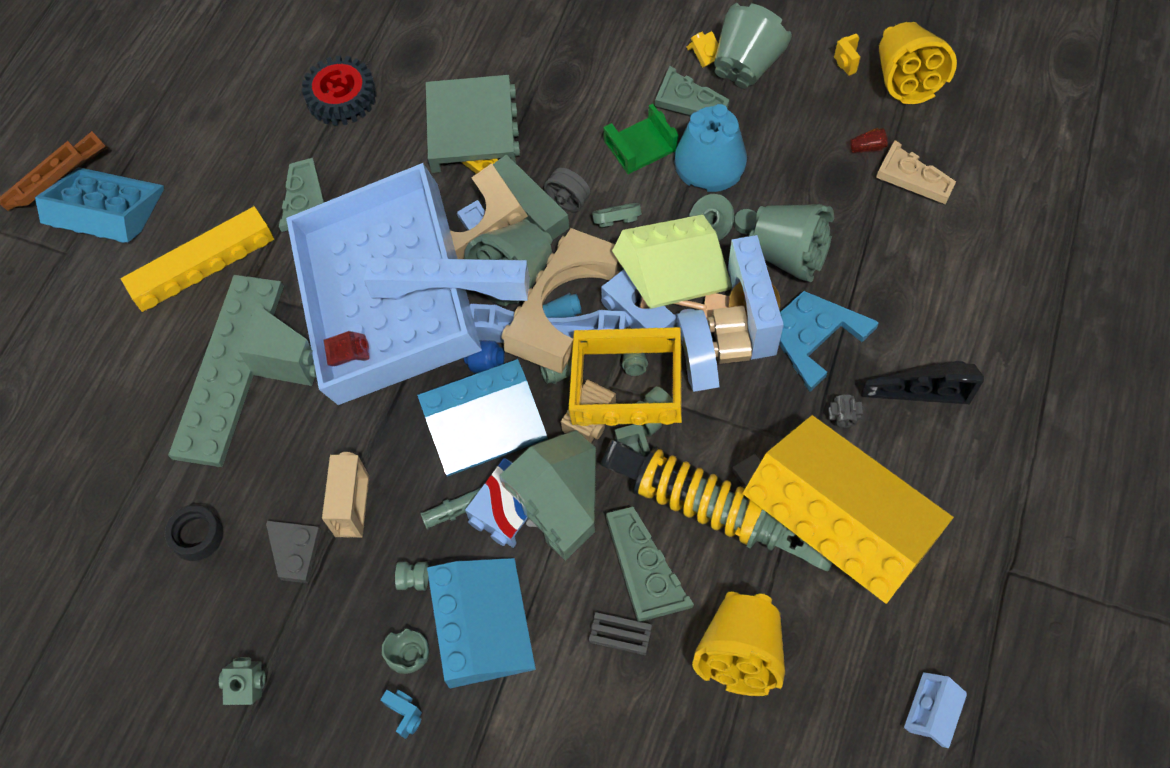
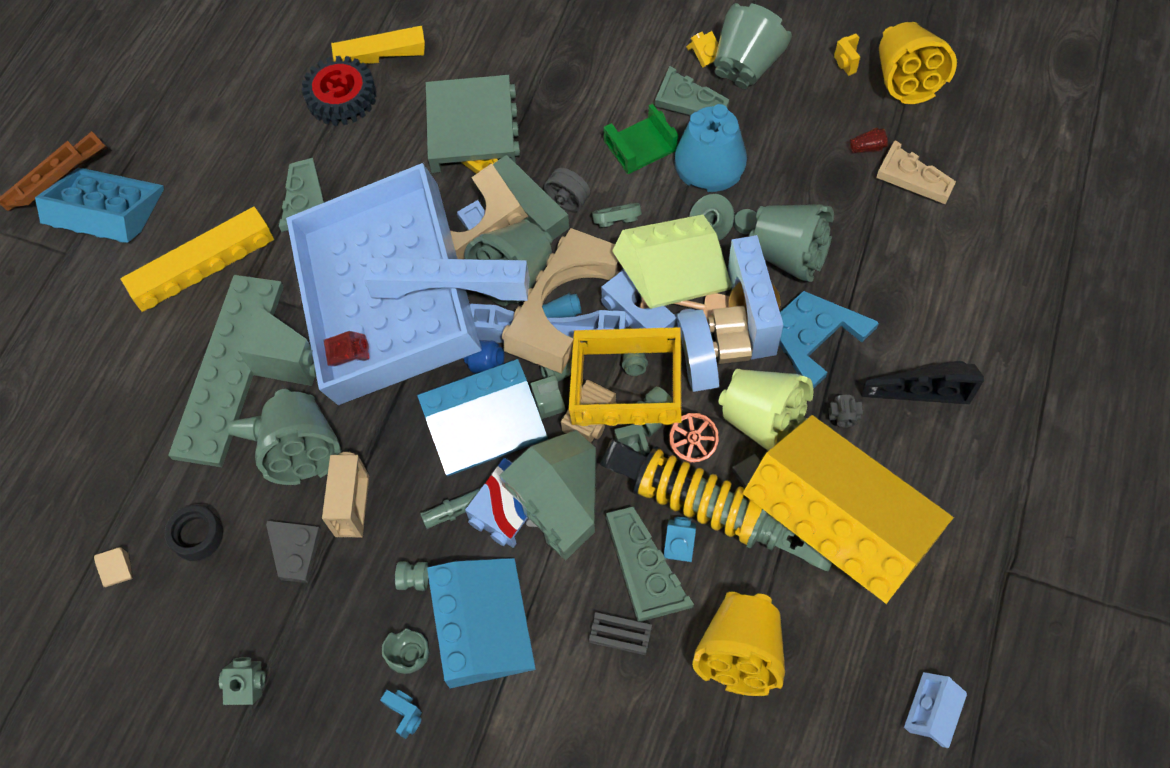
none -> tan slope [94,548,133,587]
none -> sand green cone [228,416,261,442]
none -> sand green cone [255,389,341,485]
none -> yellow slope [331,26,425,63]
none -> sand green panel [530,376,566,419]
none -> dark azure bracket [664,517,696,562]
none -> wheel [669,413,719,462]
none -> yellowish green cone [719,369,813,451]

